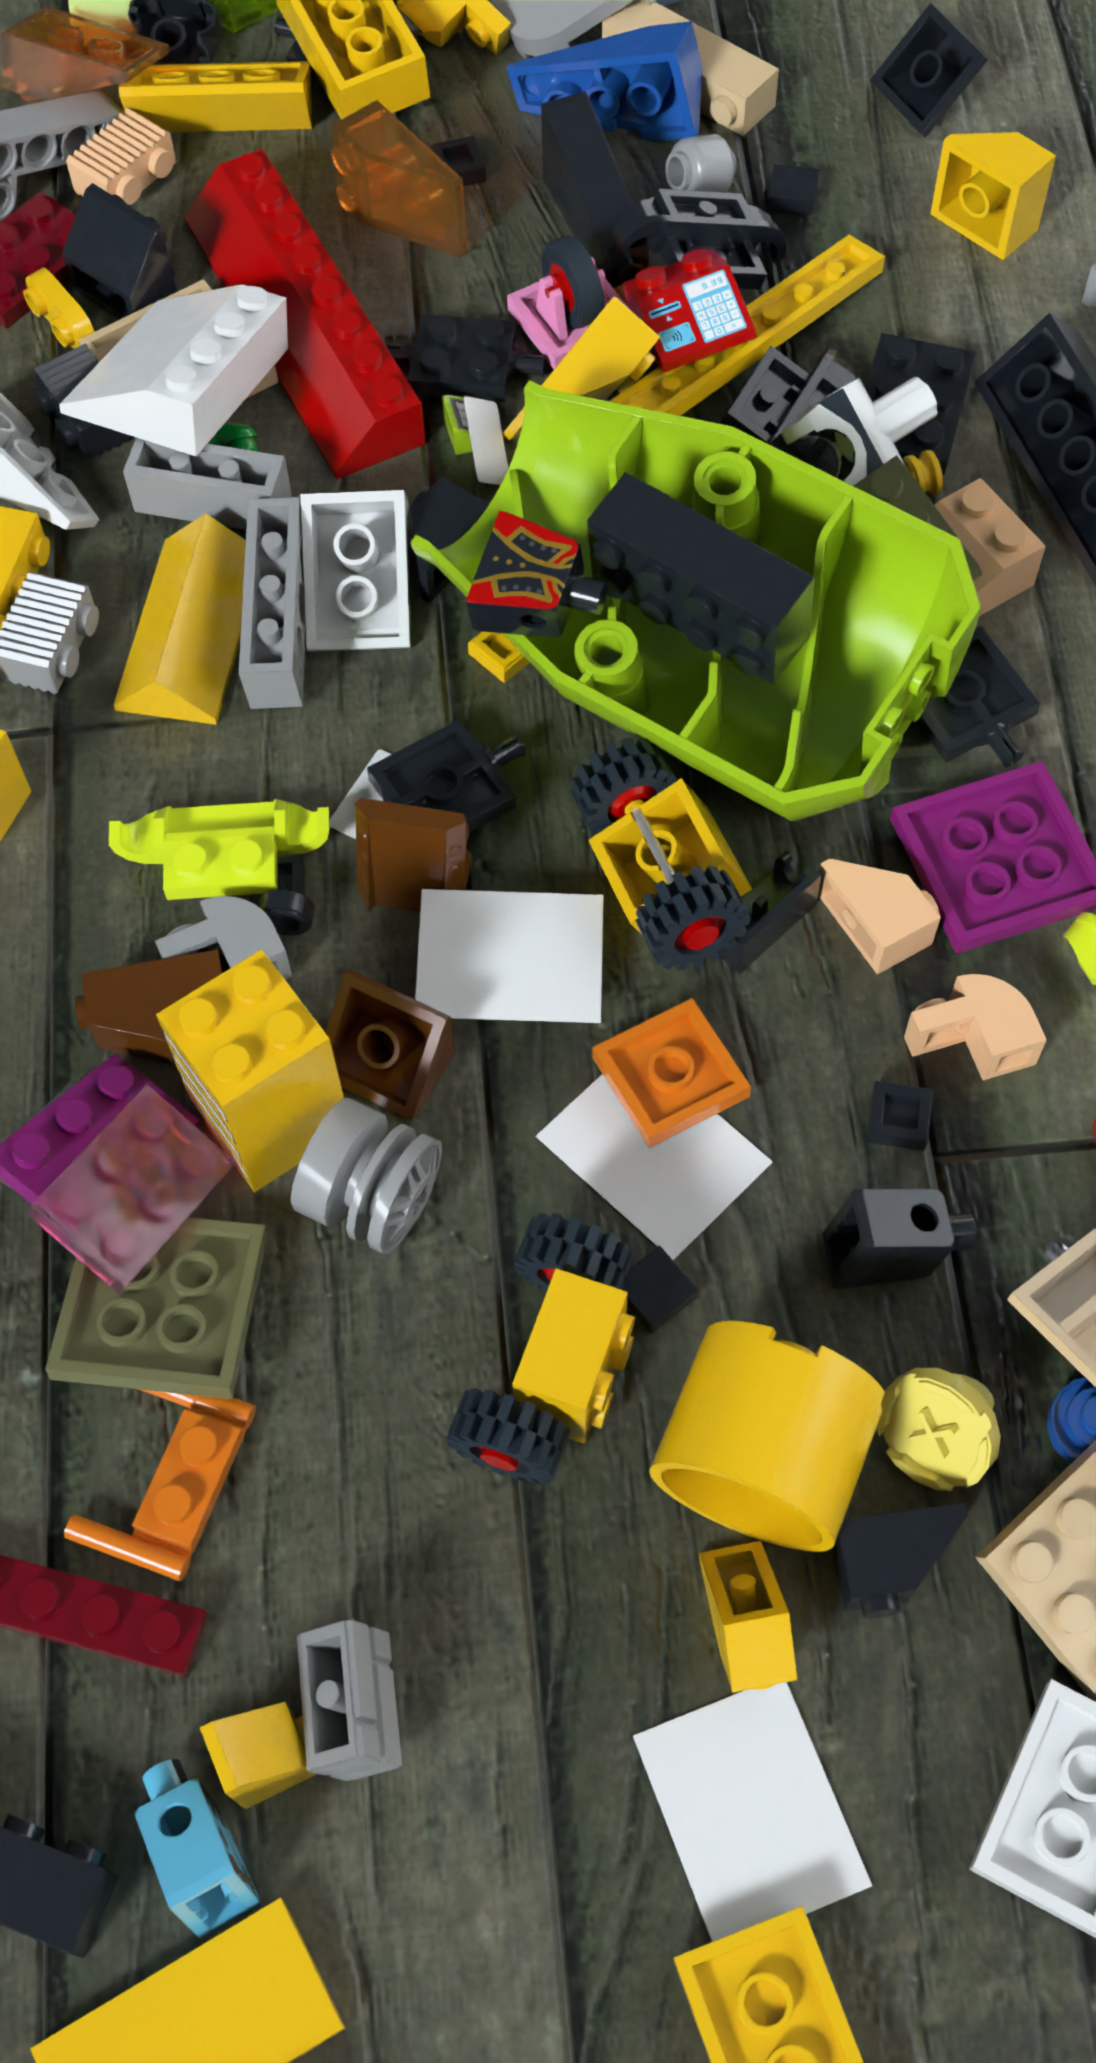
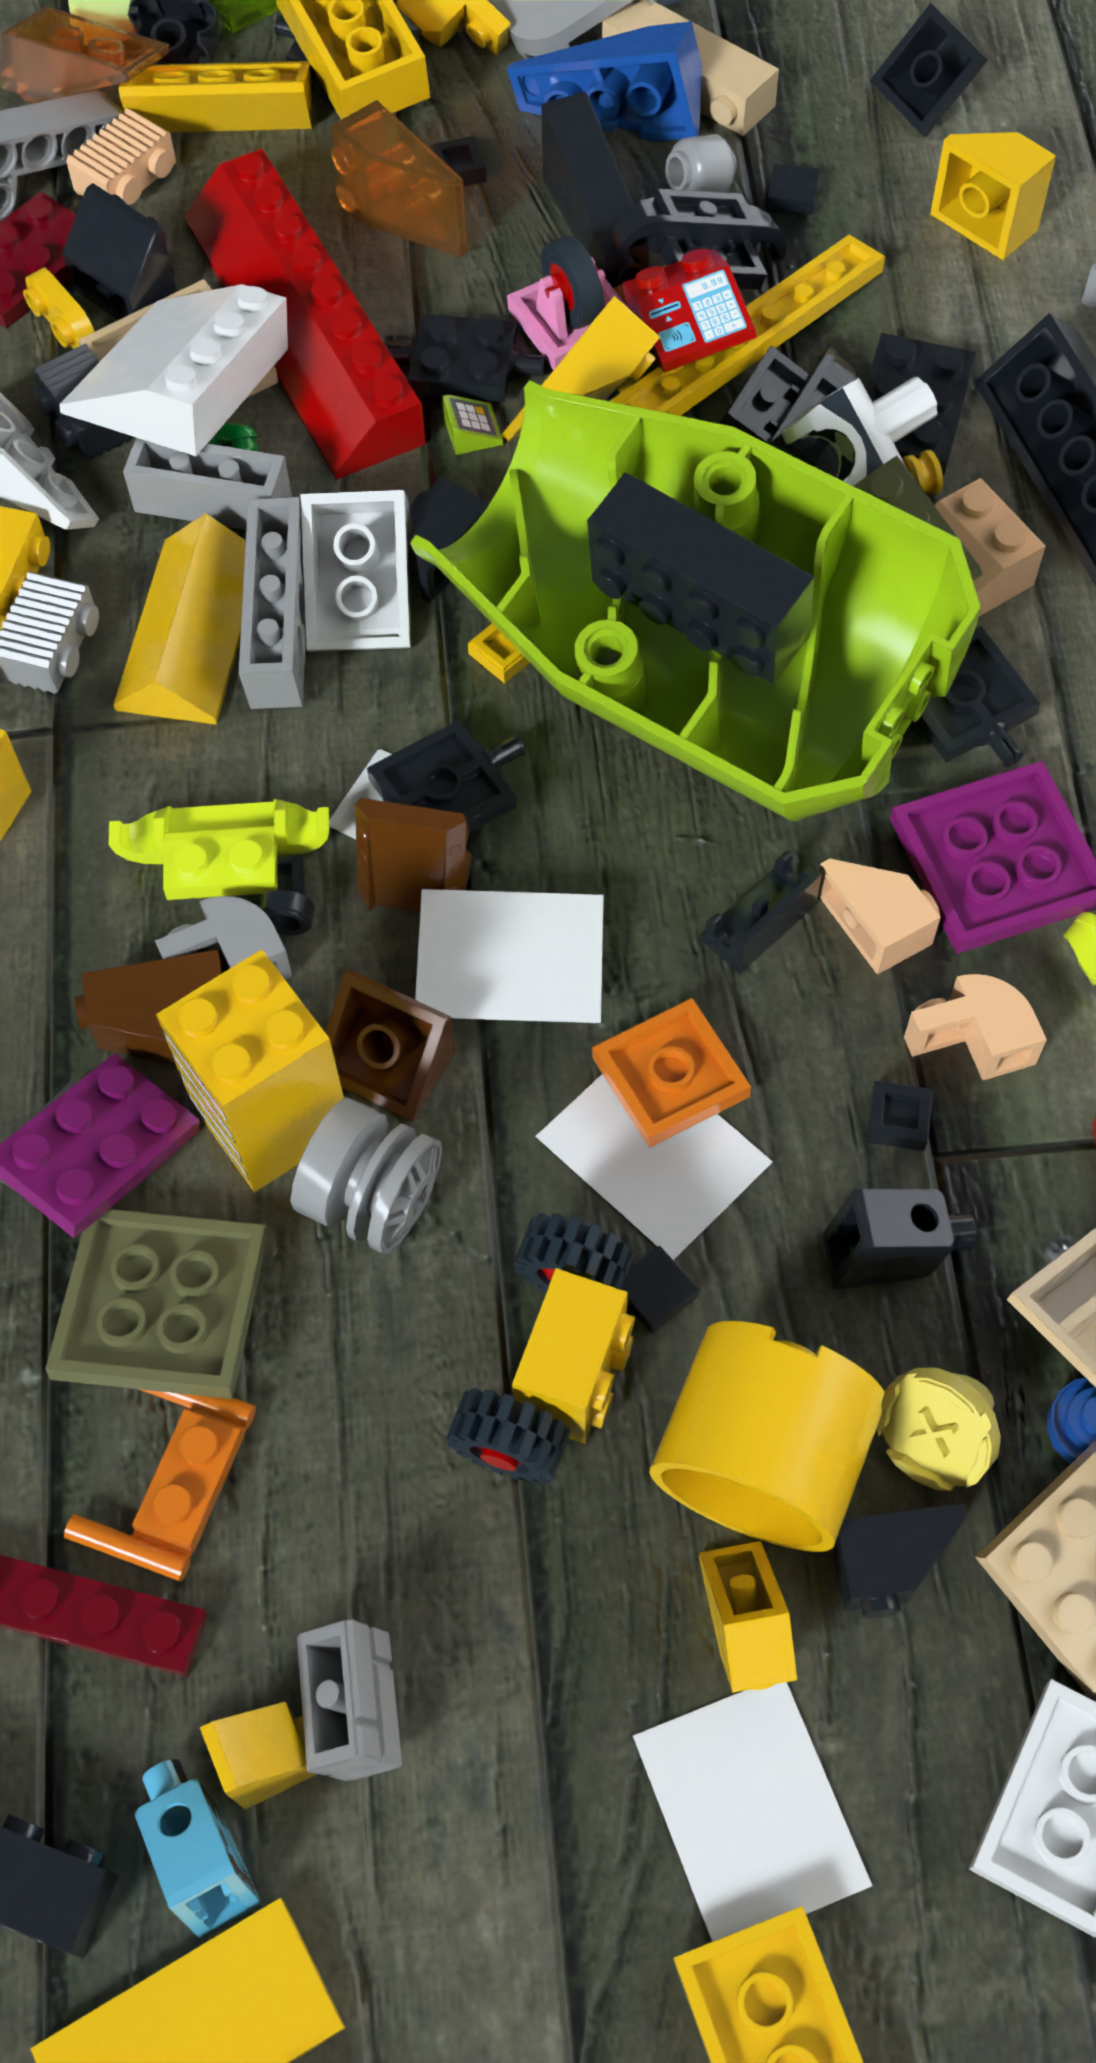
clear pink plate [26,1084,236,1294] -> none
white sticker [463,396,508,485] -> none
torso [465,510,608,638] -> none
brick [571,738,752,970] -> none

